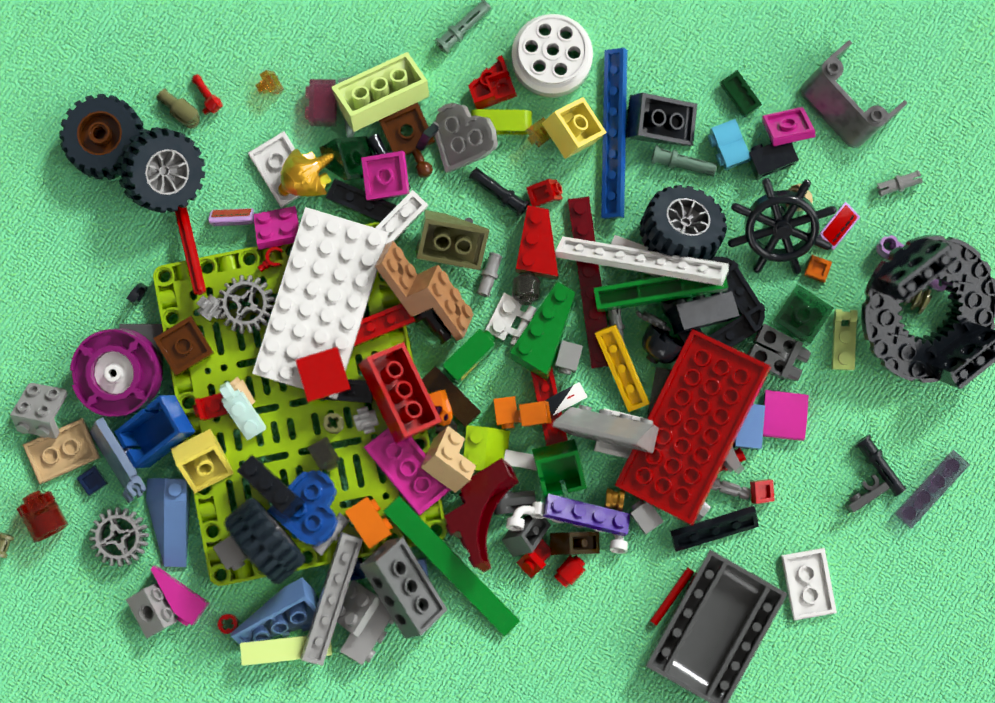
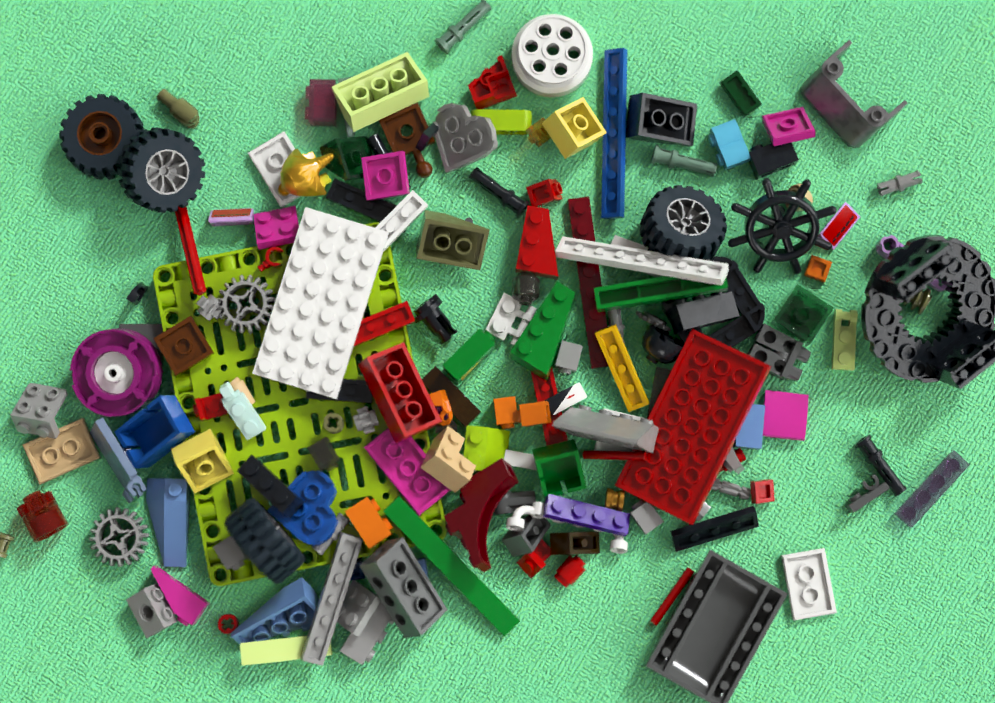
dark blue tile [77,466,108,496] -> none
red piece [192,74,223,115] -> none
clear orange tile [255,70,284,94] -> none
red tile [295,347,351,402] -> none
medium nougat bracket [375,241,474,341] -> none
light grey pin [477,252,503,297] -> none
none -> red bar [583,450,647,460]

